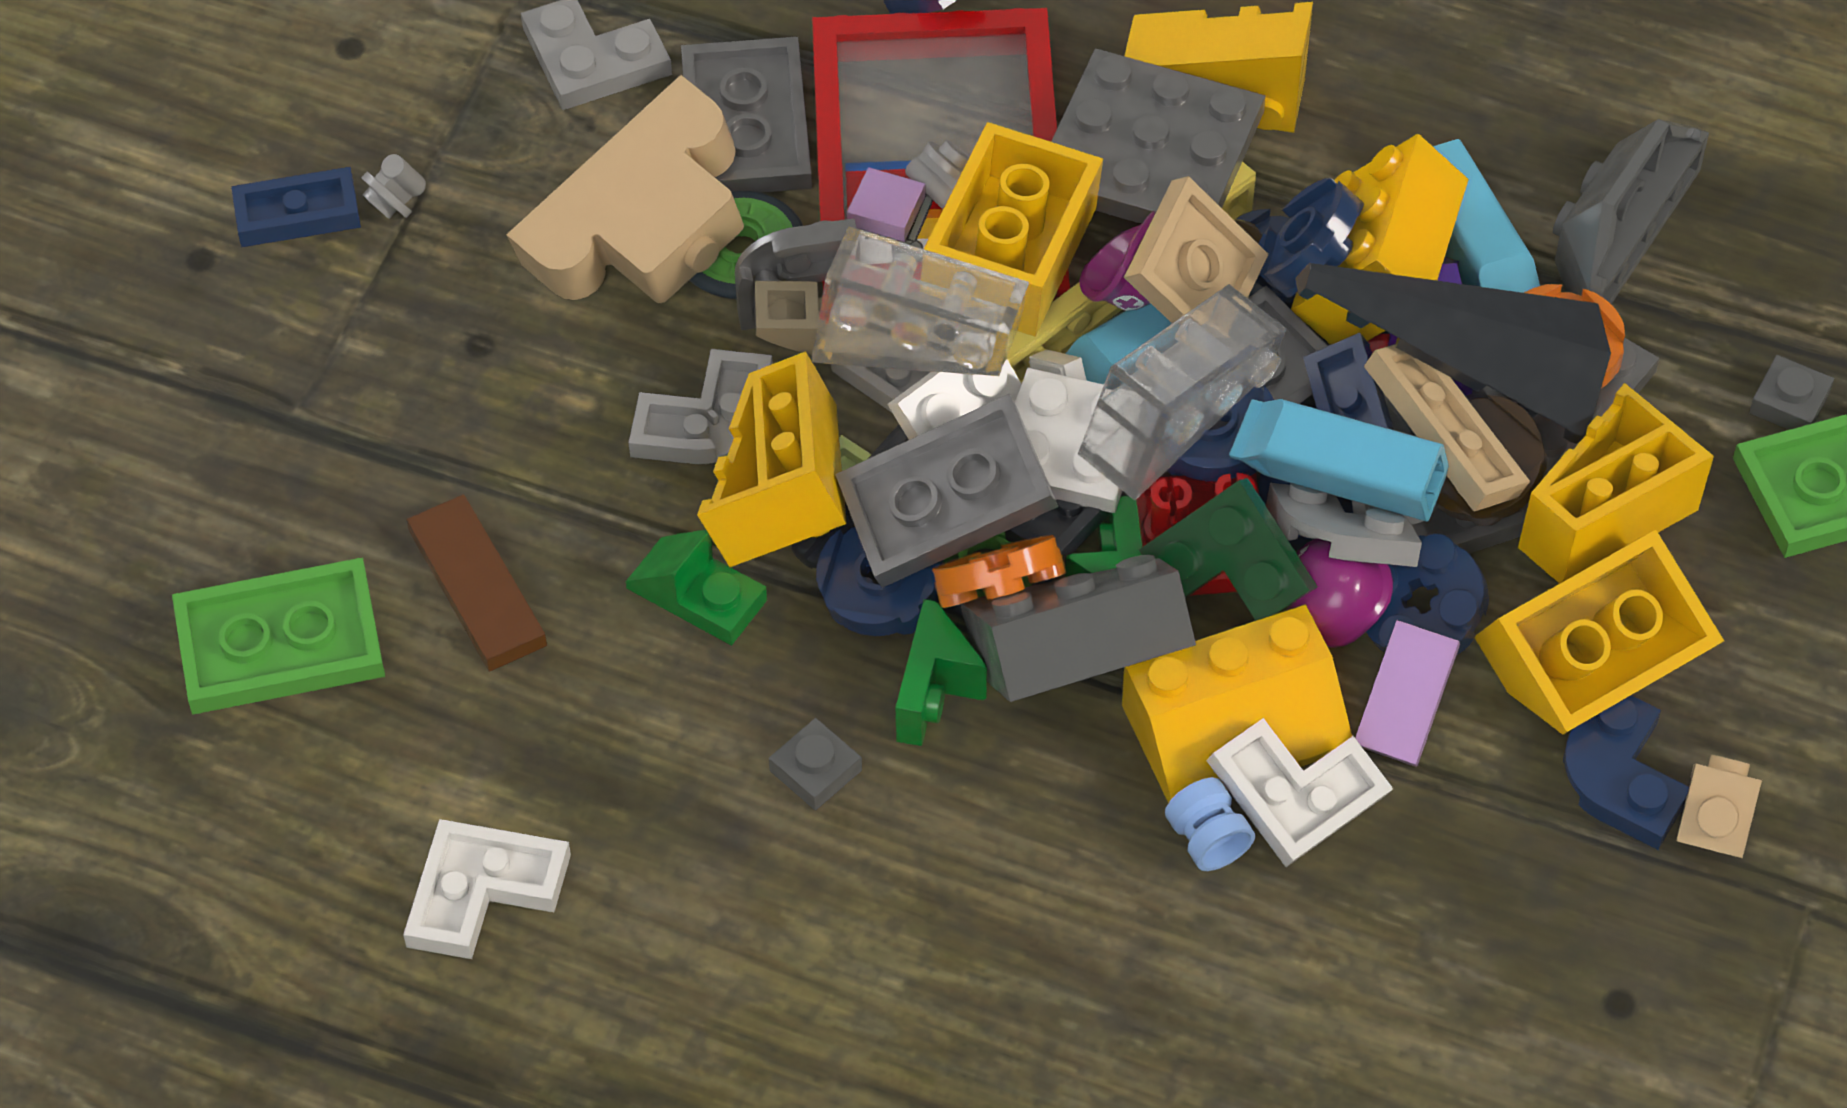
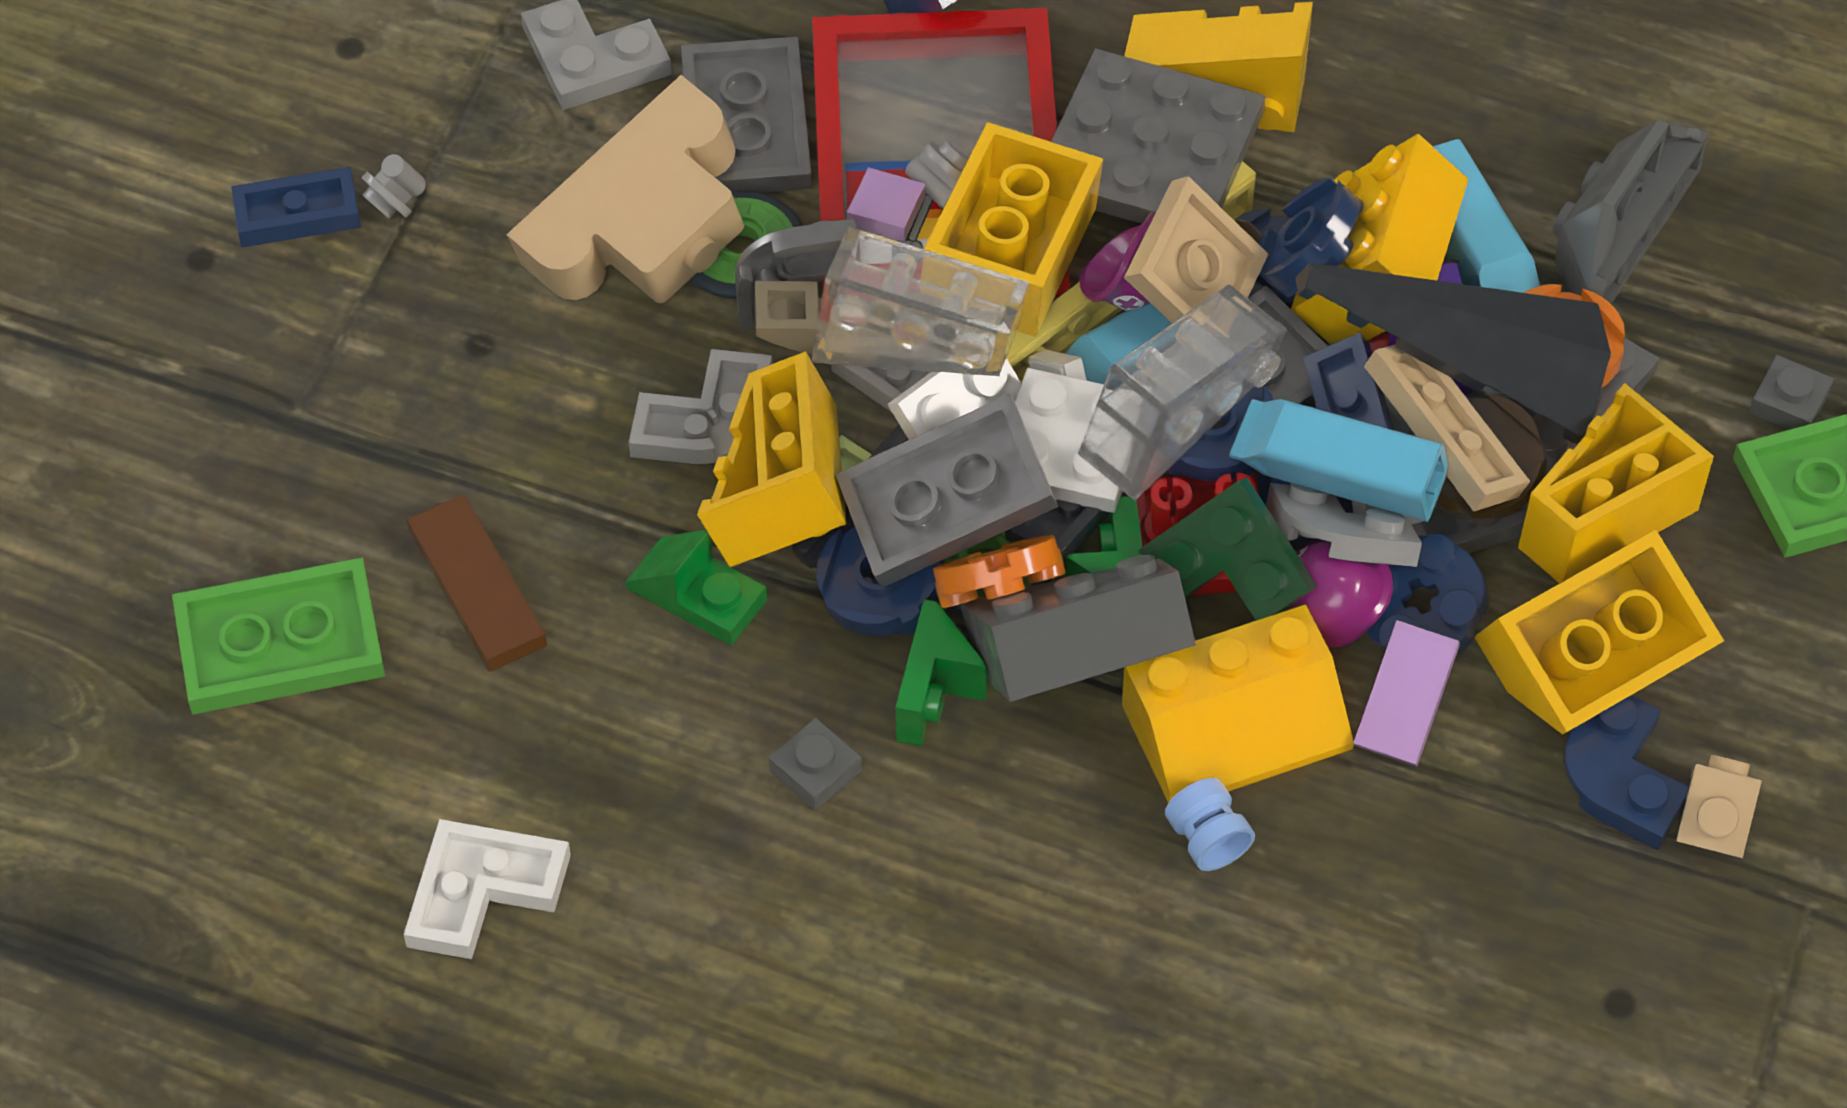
white plate [1206,718,1393,867] -> none

